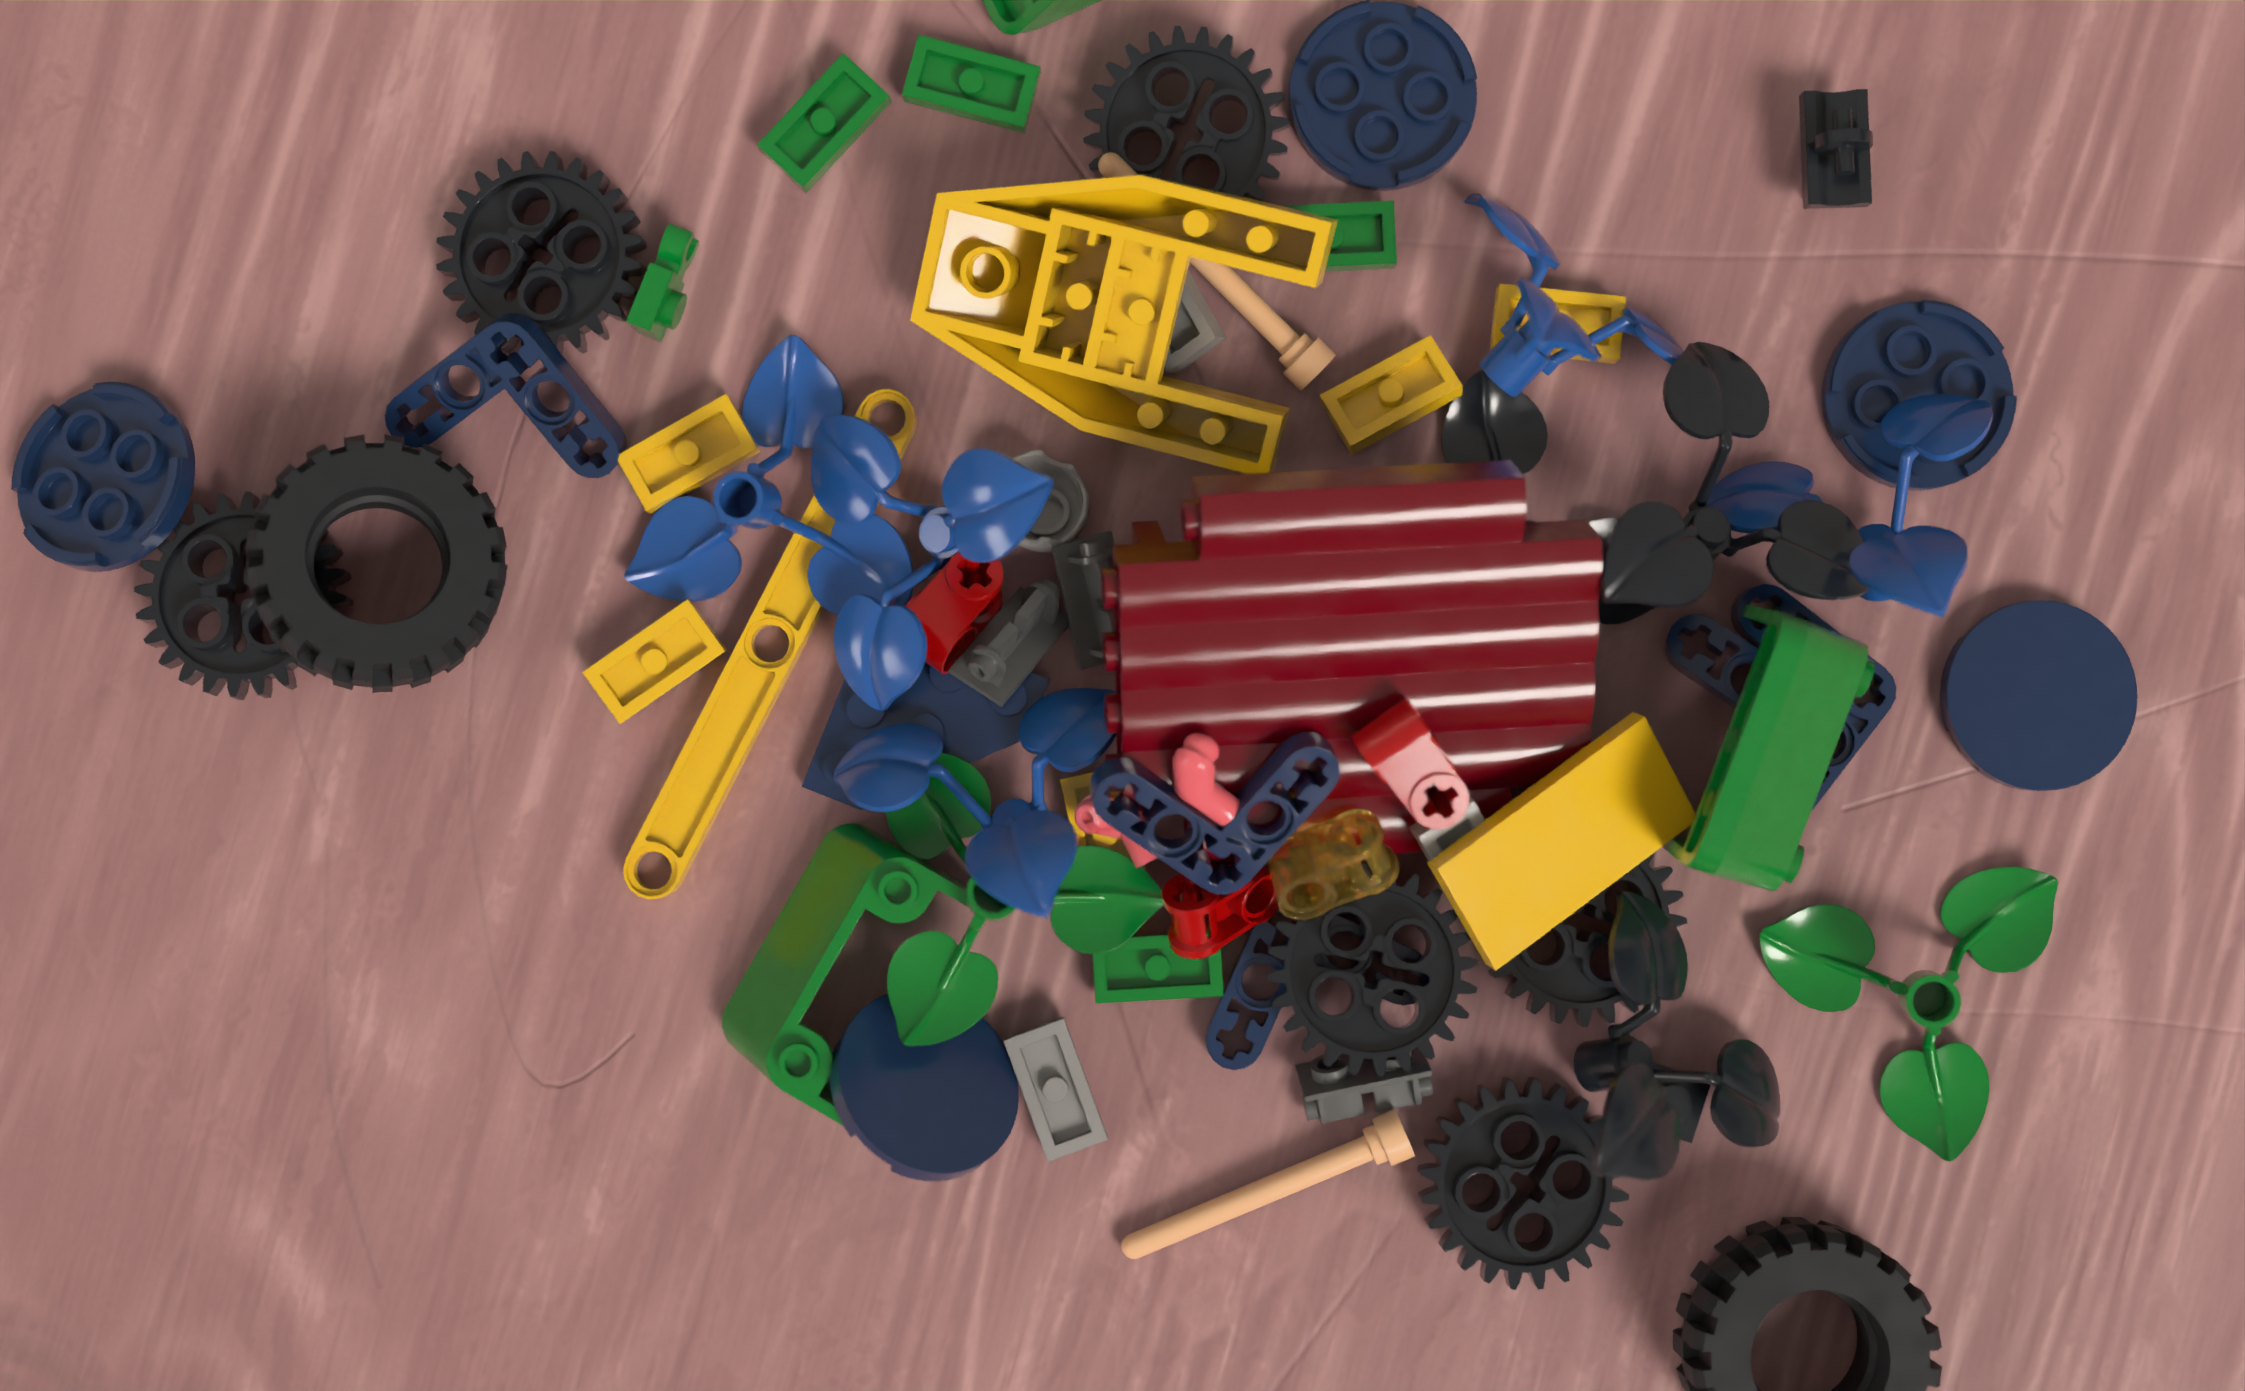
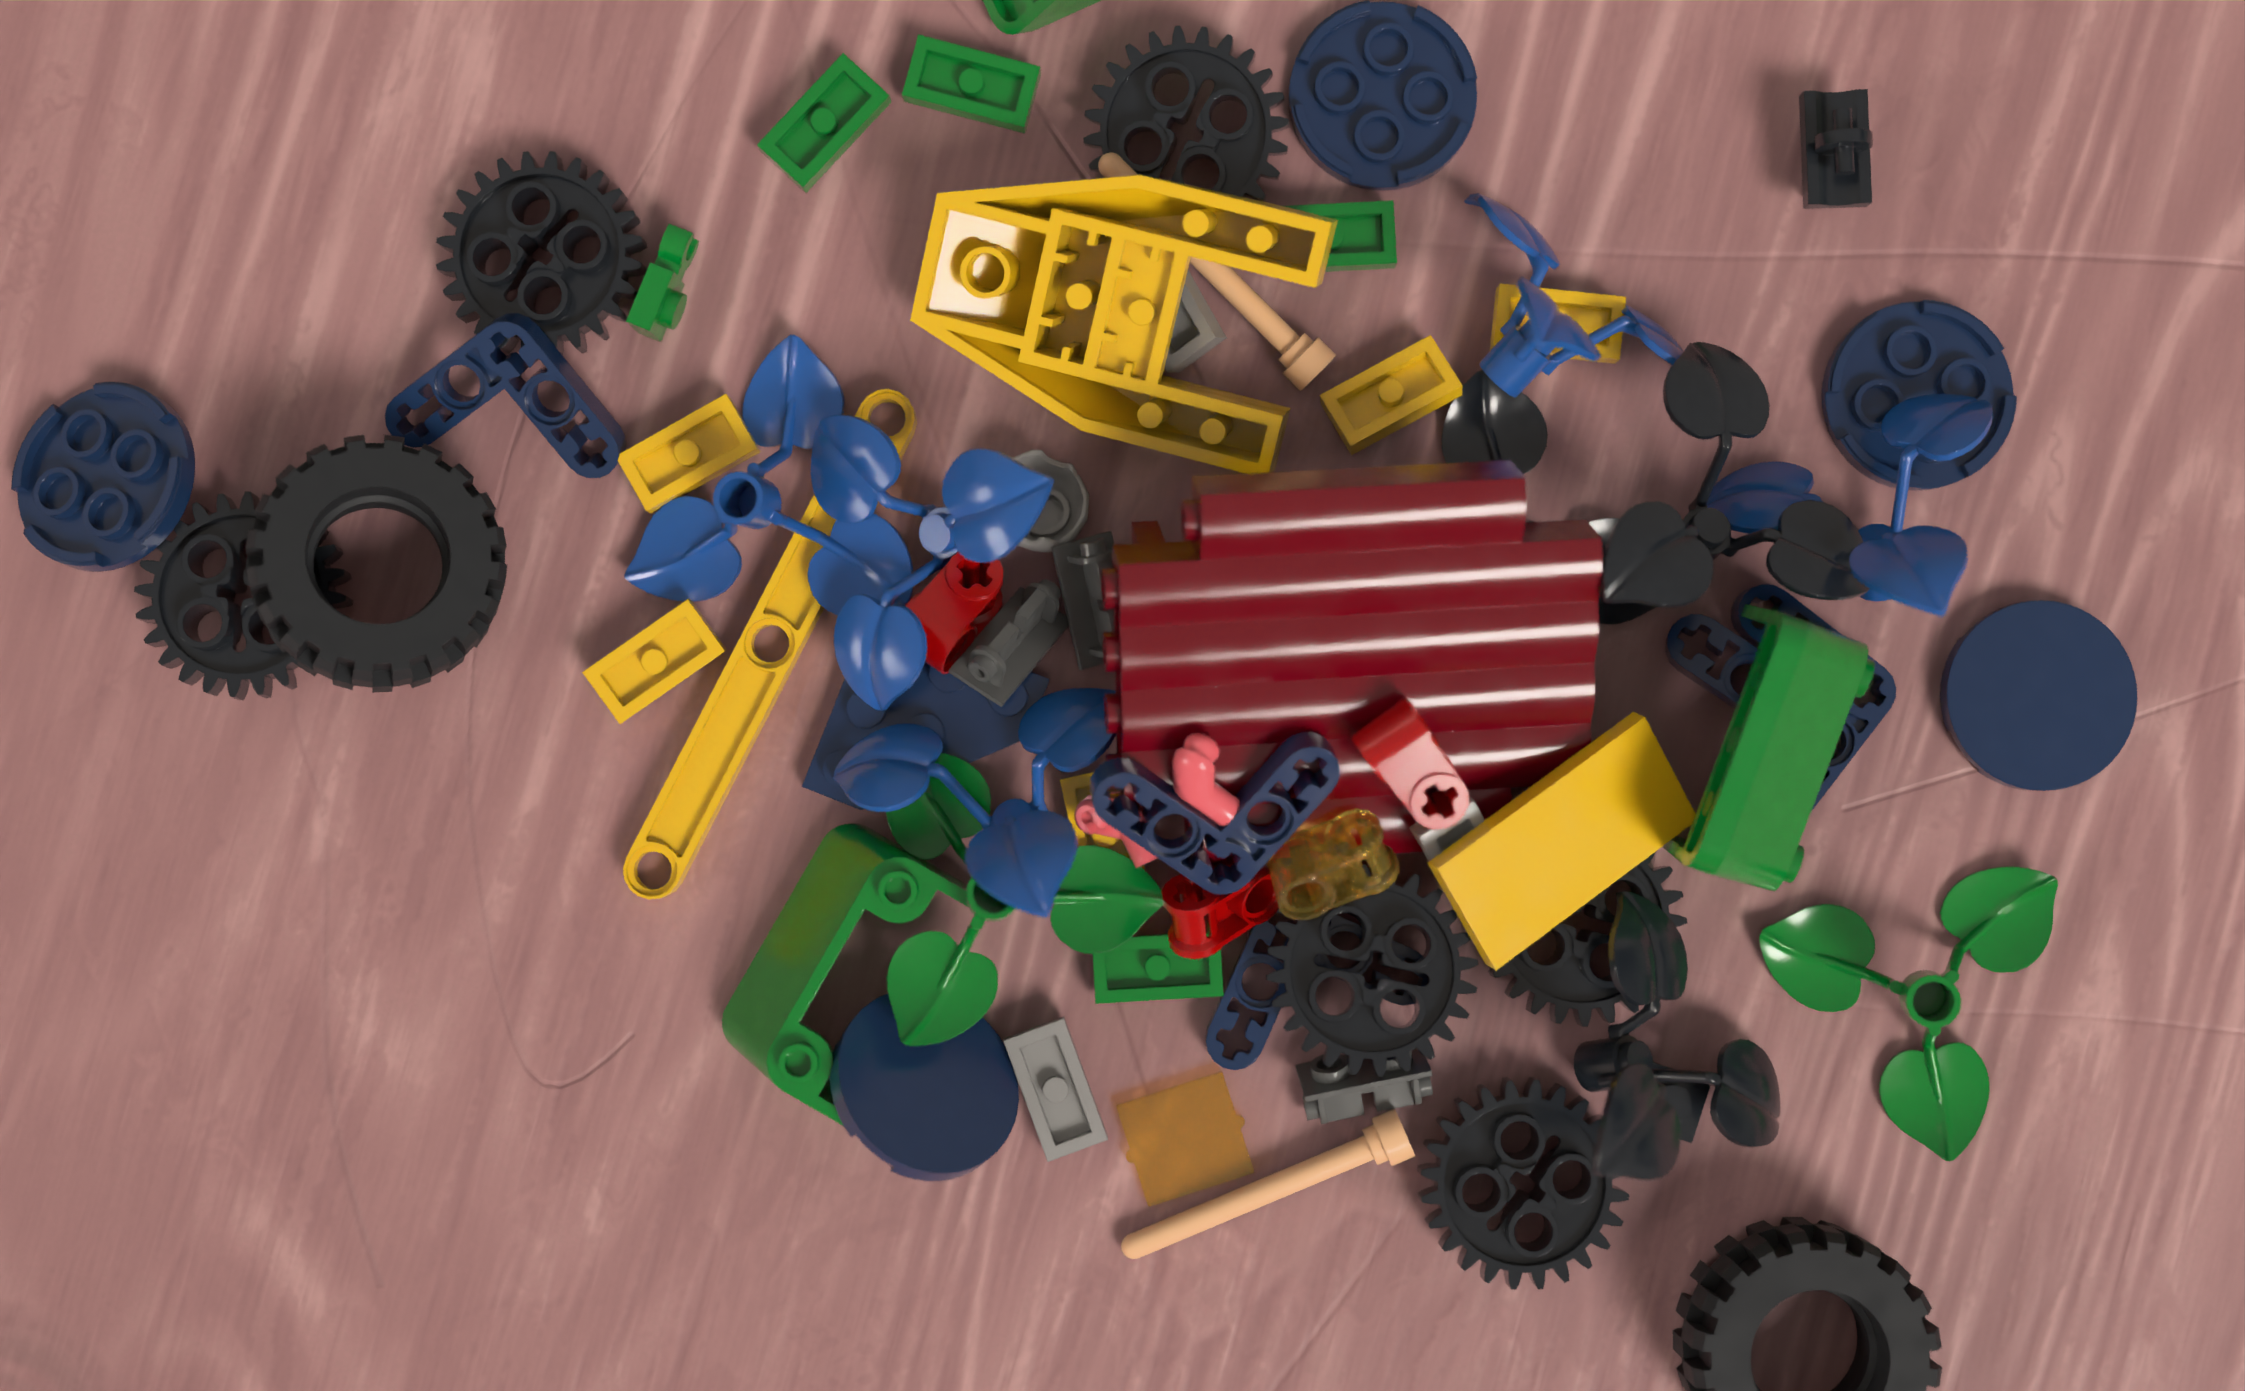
none -> clear yellow piece [1116,1071,1255,1207]

